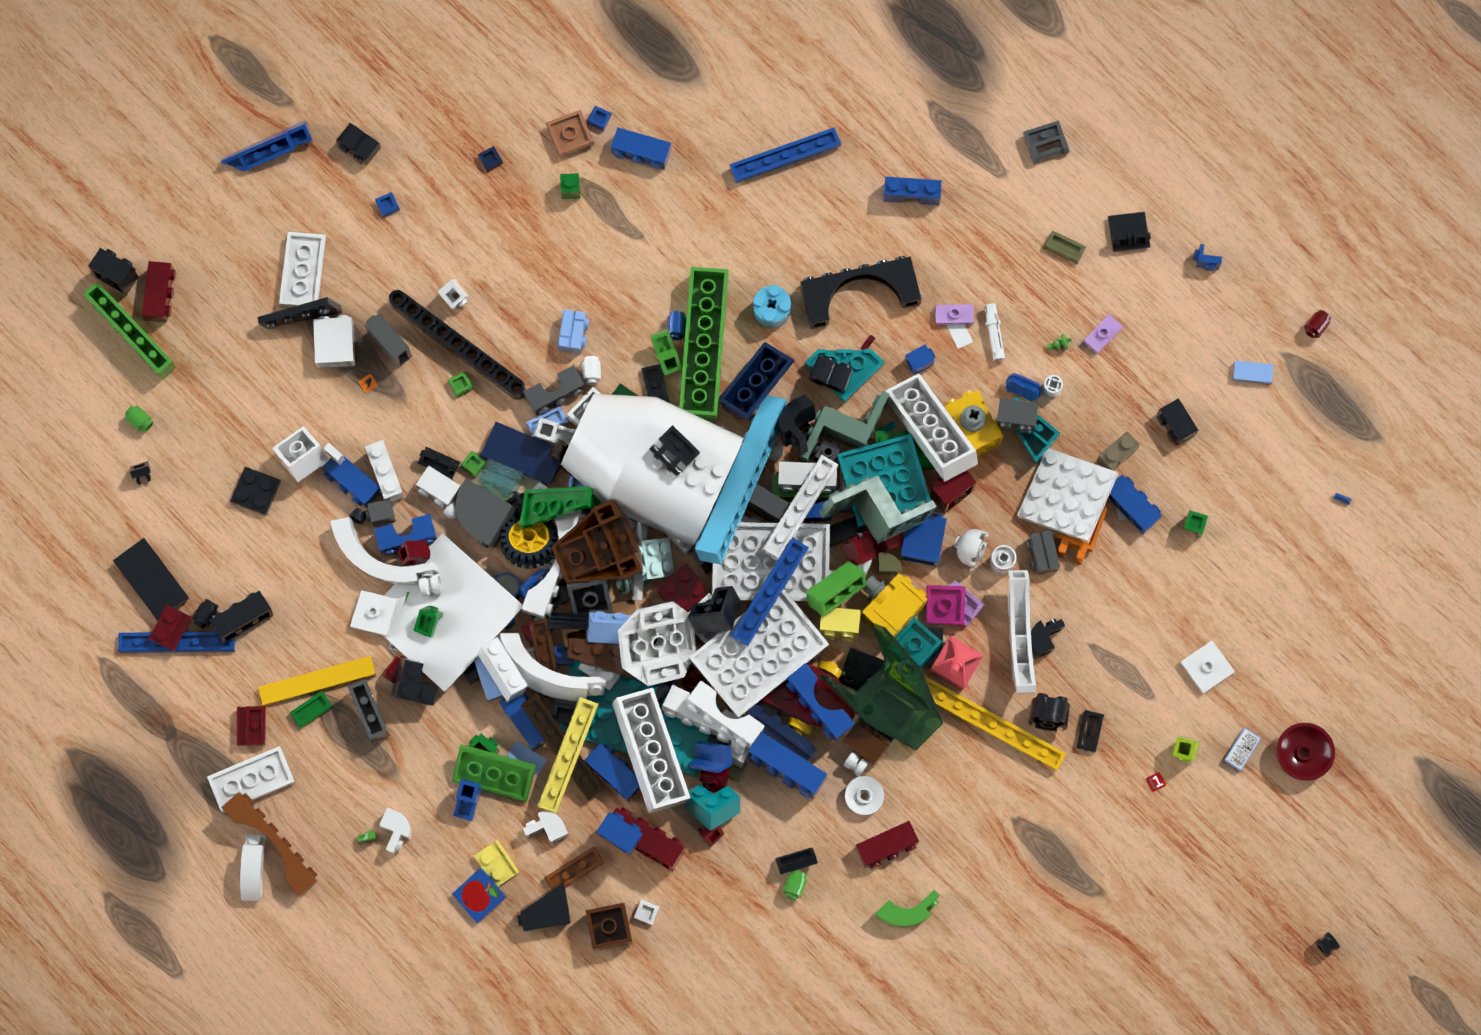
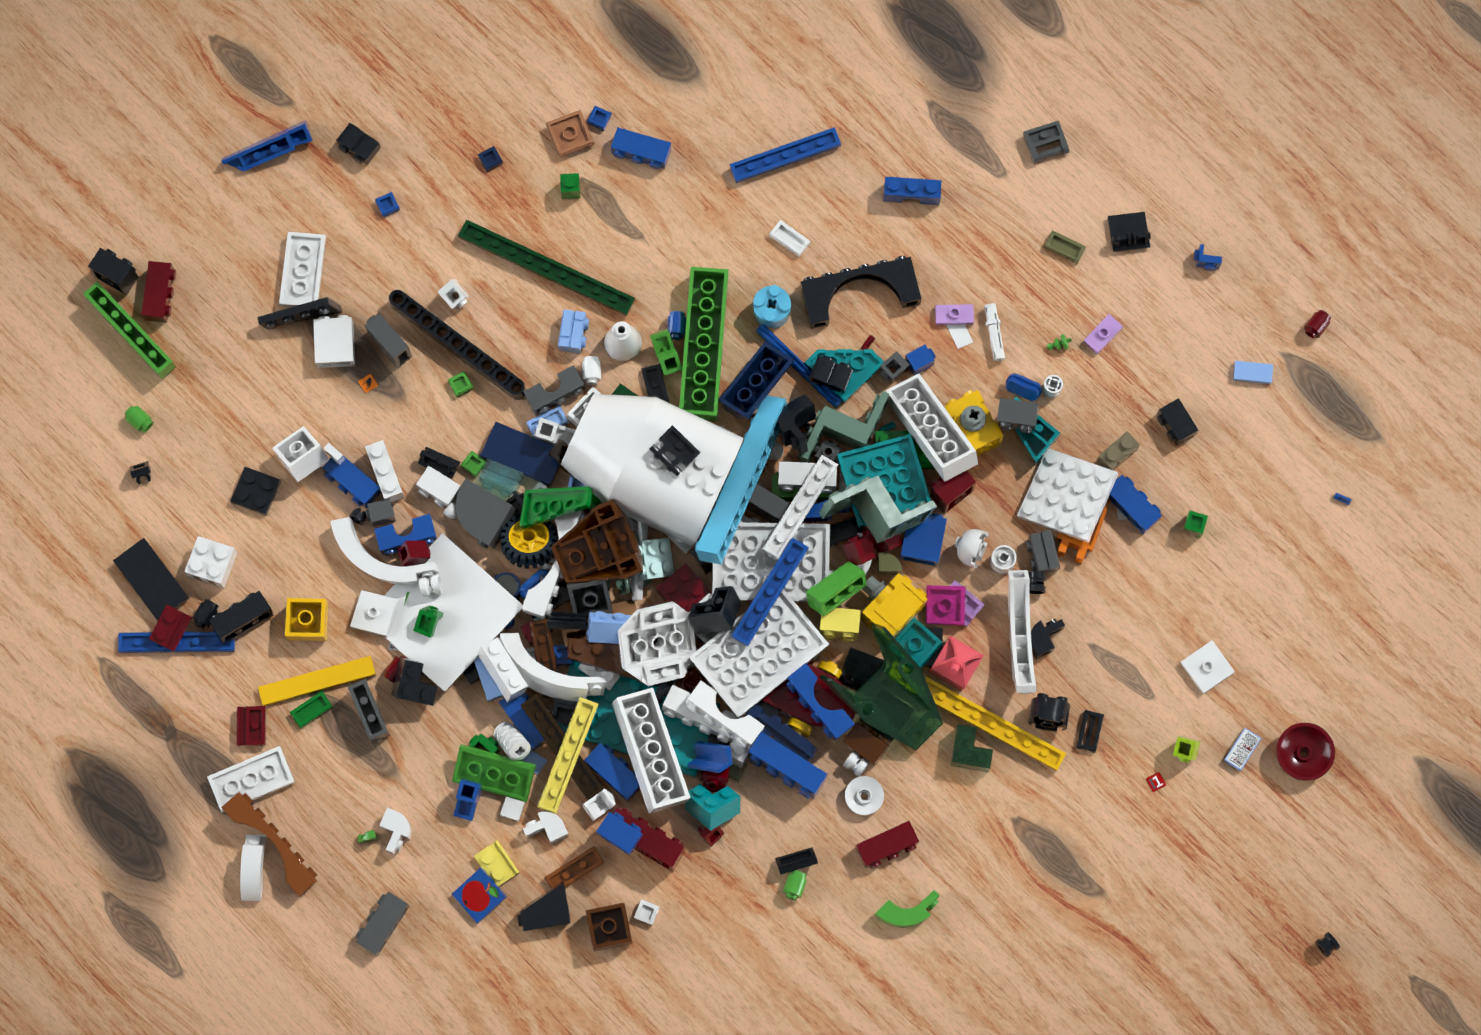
none -> white brick [185,536,237,588]
none -> yellow brick [285,598,328,641]
none -> dark grey brick [356,892,410,956]
none -> dark green plate [458,219,635,316]
none -> white piece [493,722,531,761]
none -> white tile [500,797,525,822]
none -> white bracket [582,789,616,821]
none -> white cone [604,321,642,361]
none -> blue axle [756,324,842,408]
none -> white tile [769,220,811,257]
none -> dark grey brick [879,351,910,383]
none -> clear green brick [950,724,993,772]
none -> black wheel [1028,571,1046,594]

